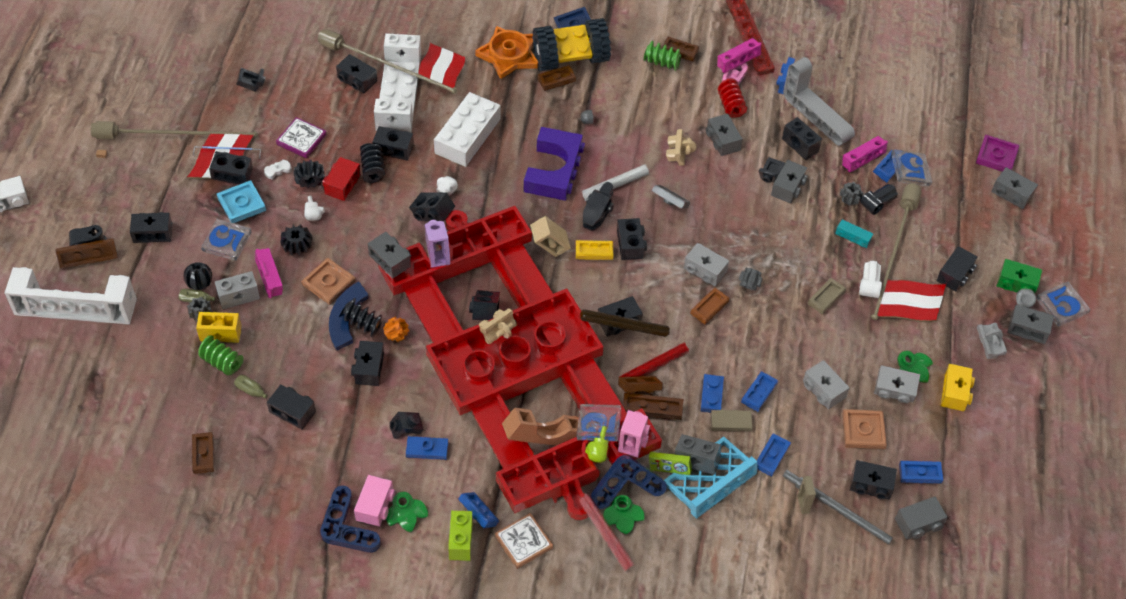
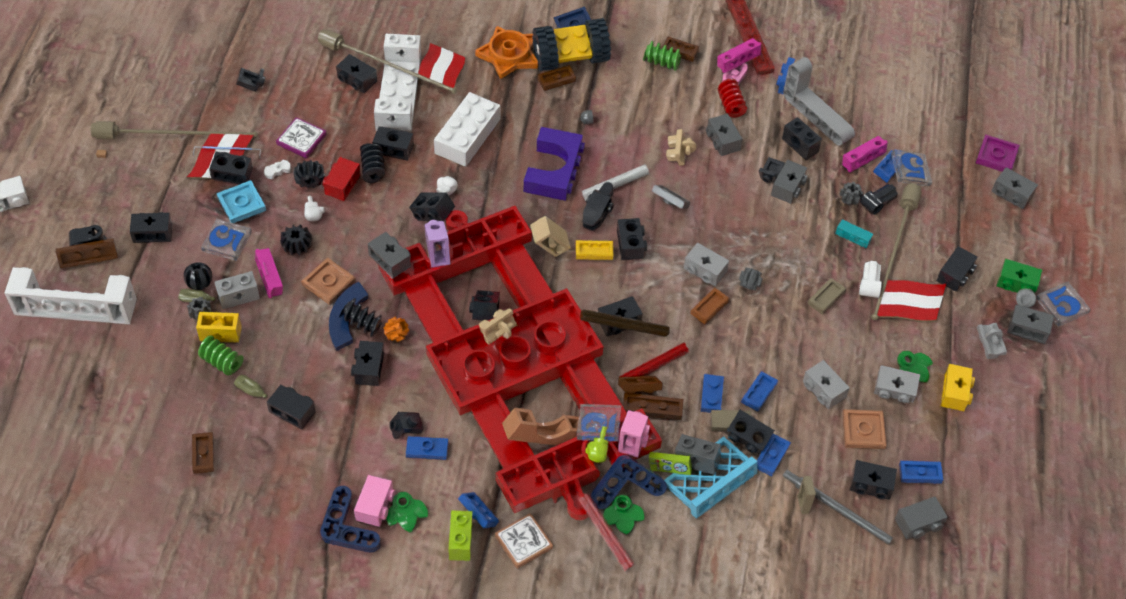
none -> black brick [725,409,775,455]

